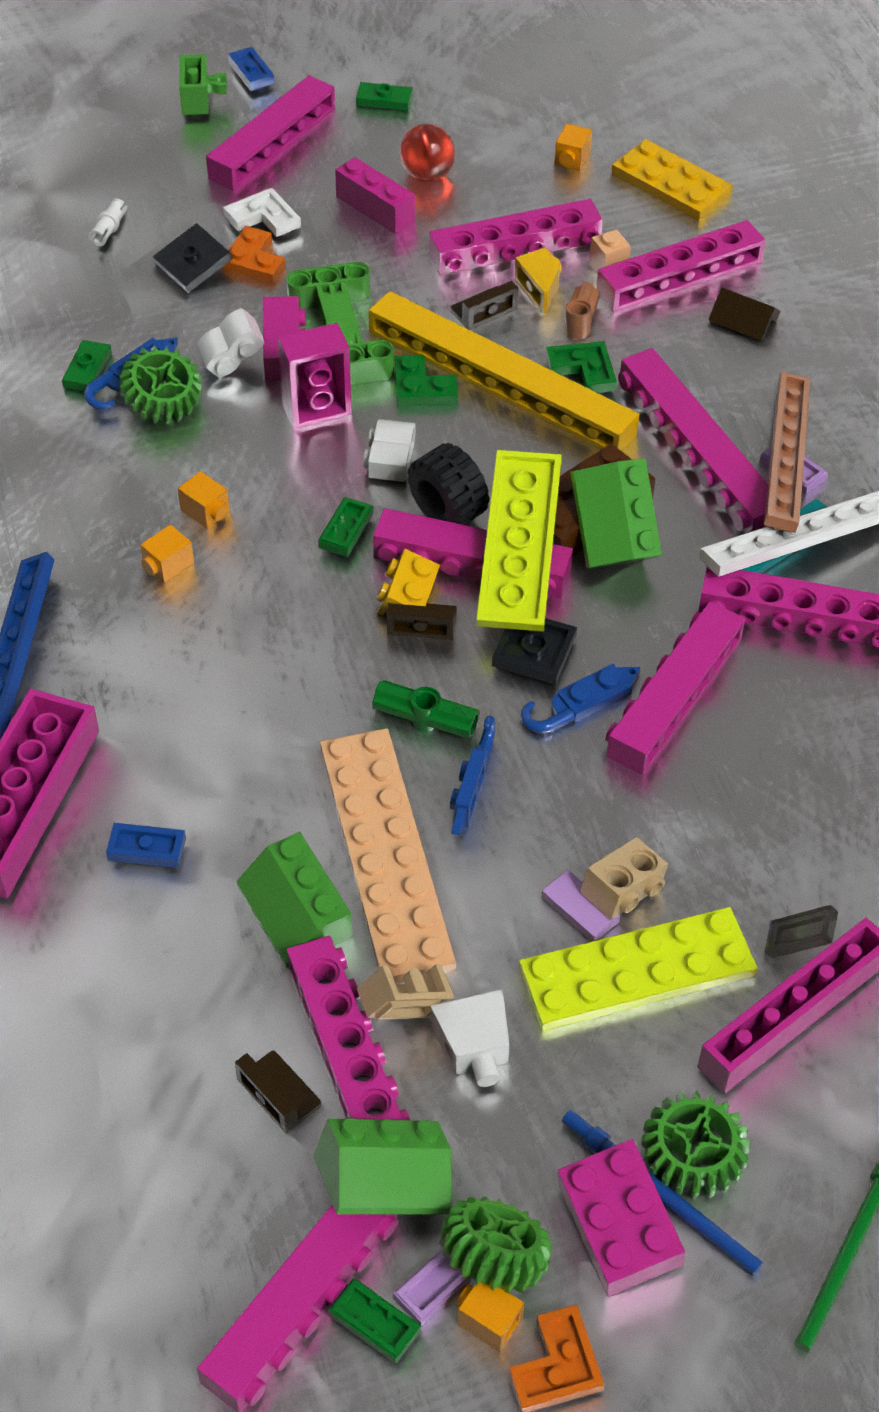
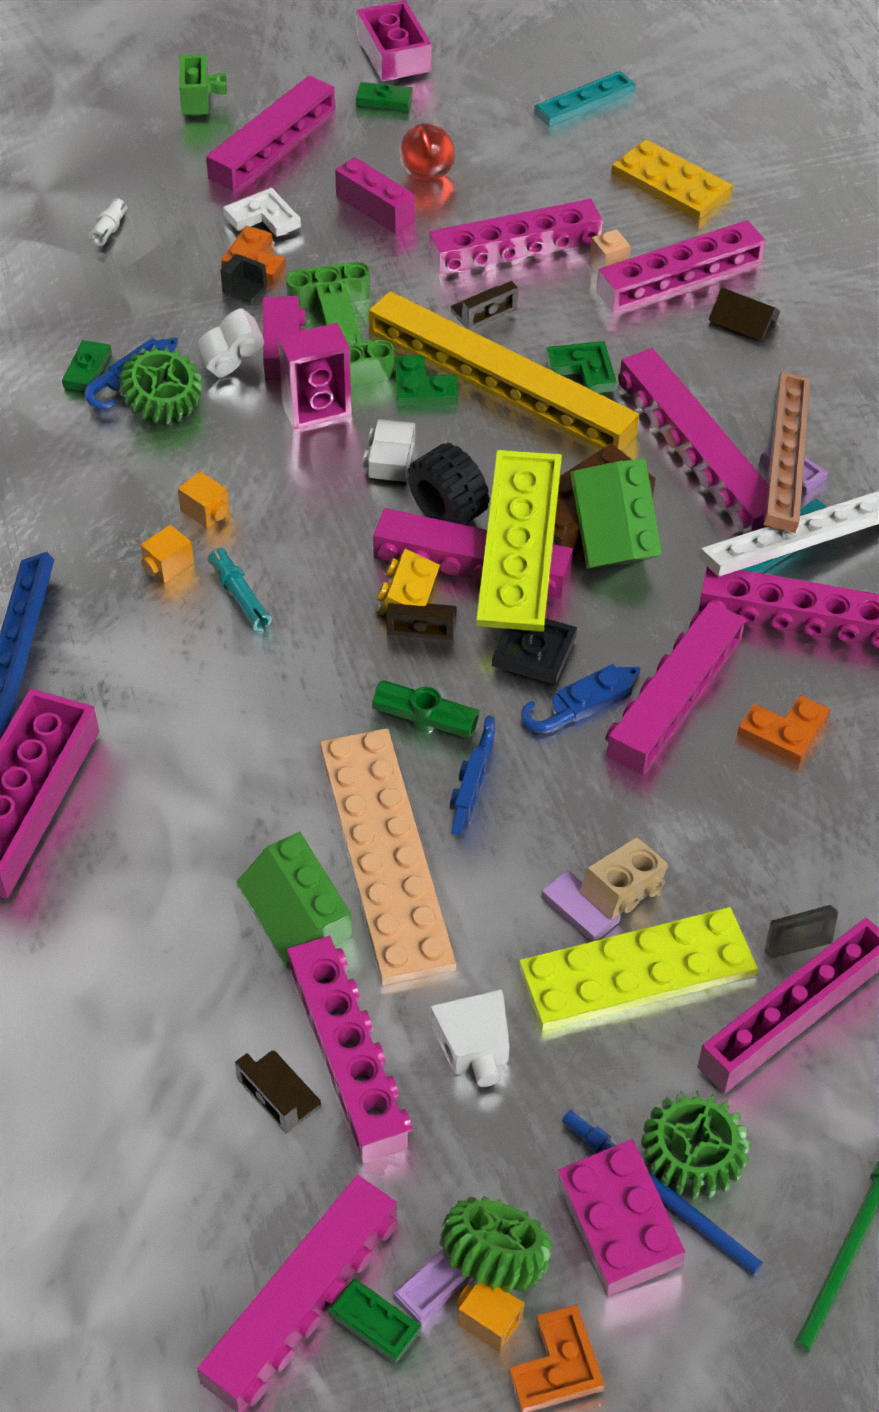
blue plate [106,823,186,868] -> none
black plate [152,223,233,293] -> none
blue plate [228,47,275,91] -> none
bright green slope [313,1118,452,1214] -> none
green plate [318,497,374,557] -> none
tan window [357,964,454,1020] -> none
yellow slope [514,247,562,314] -> none
light orange brick [554,123,592,171] -> none
nougat piece [564,282,600,340] -> none
none -> teal pin [207,548,272,631]
none -> pearl dark grey panel [220,254,267,303]
none -> dark pink brick [356,0,432,81]
none -> teal tile [534,71,636,127]
none -> orange plate [737,695,831,764]

